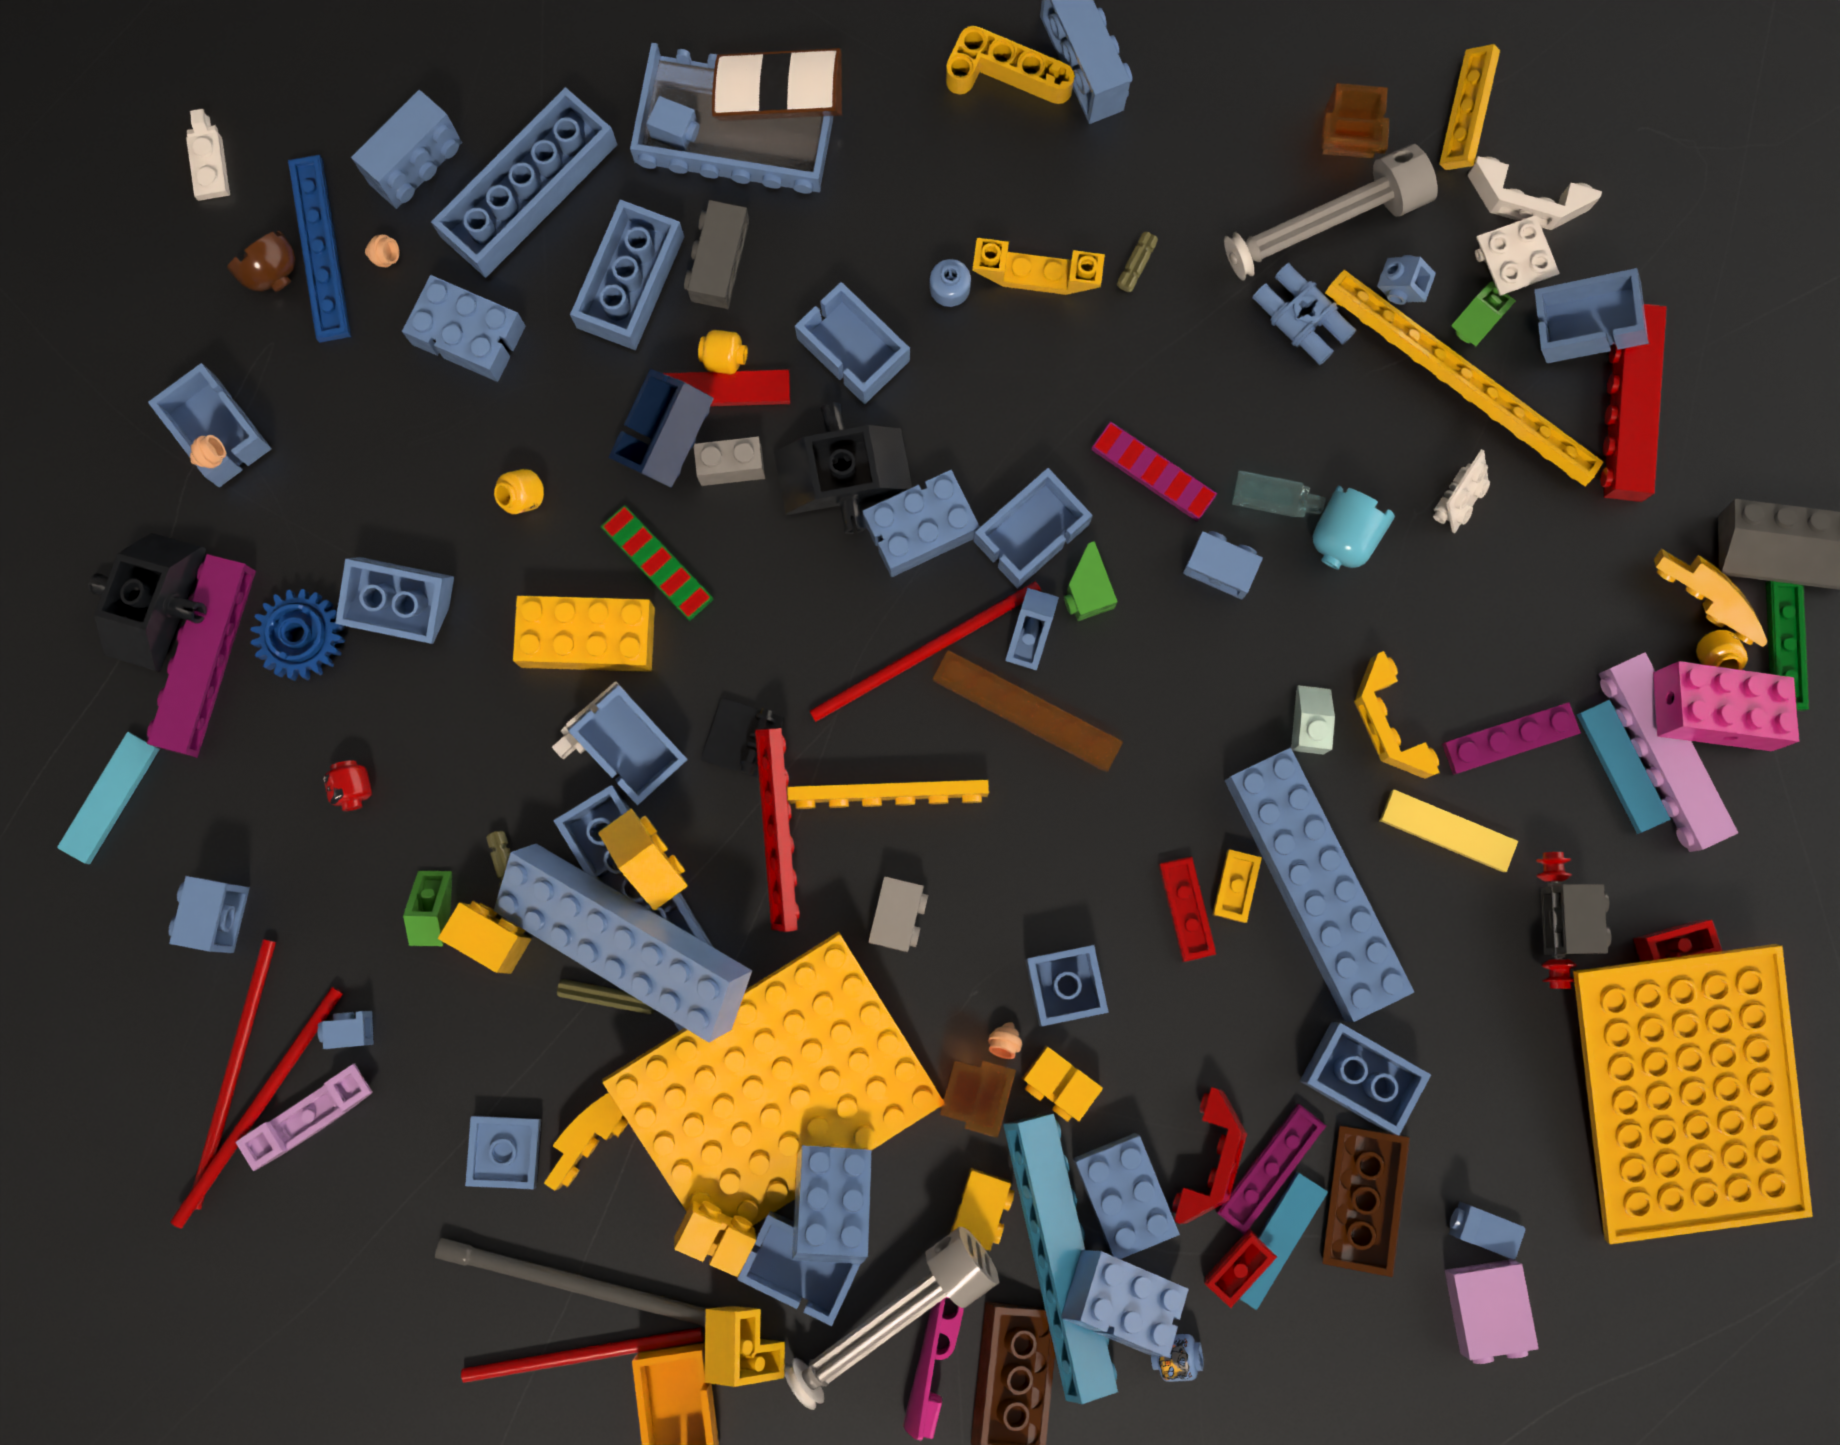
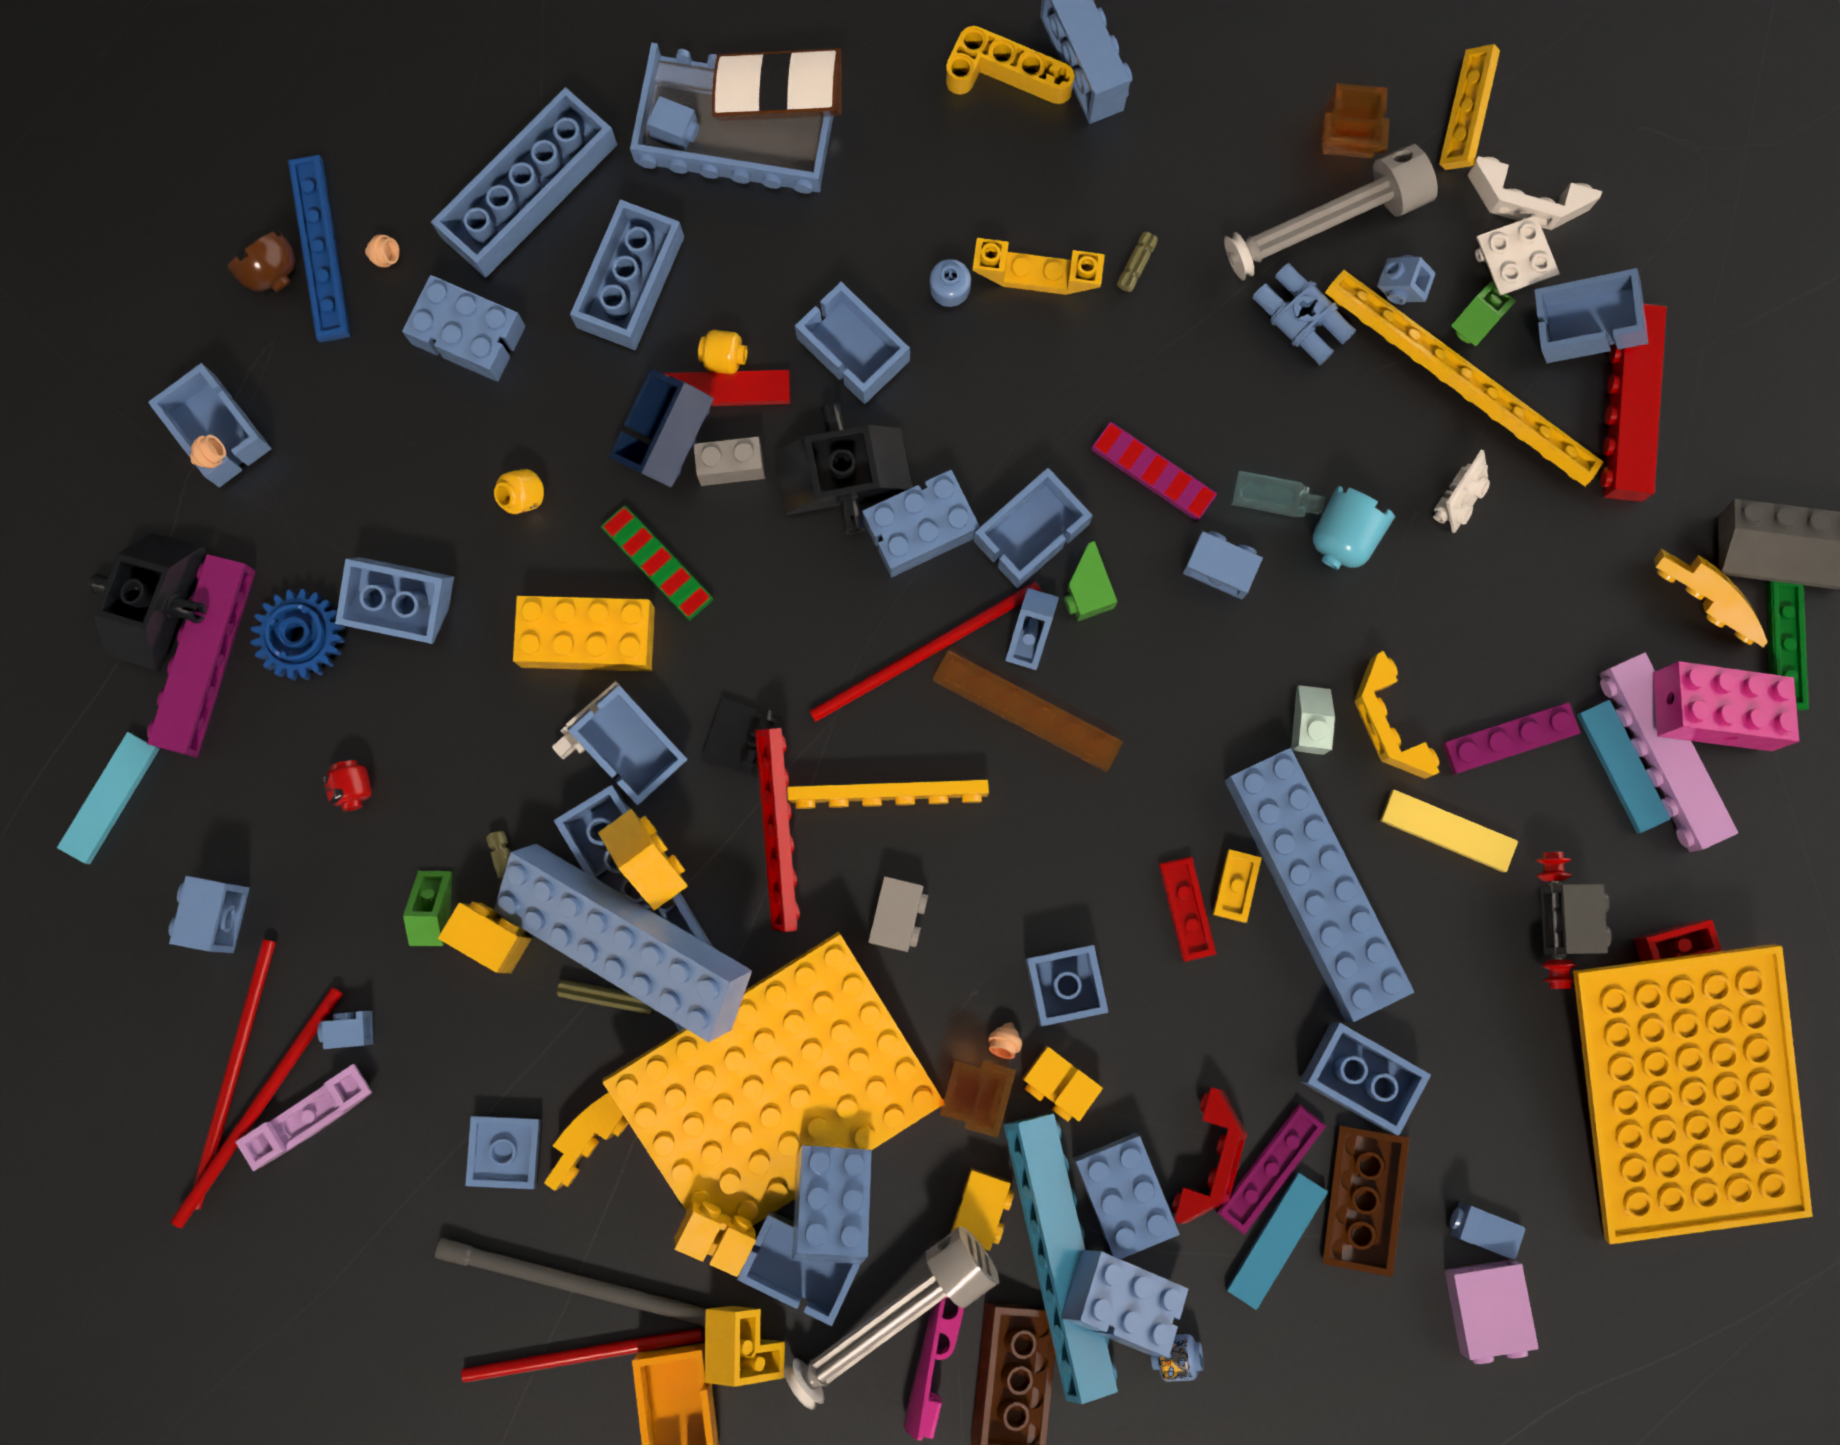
white hinge [186,109,230,201] -> none
medium blue brick [351,90,462,209] -> none
dark grey brick [684,200,749,309] -> none
red slope [1204,1229,1277,1308] -> none
yellow head [1696,630,1748,670] -> none

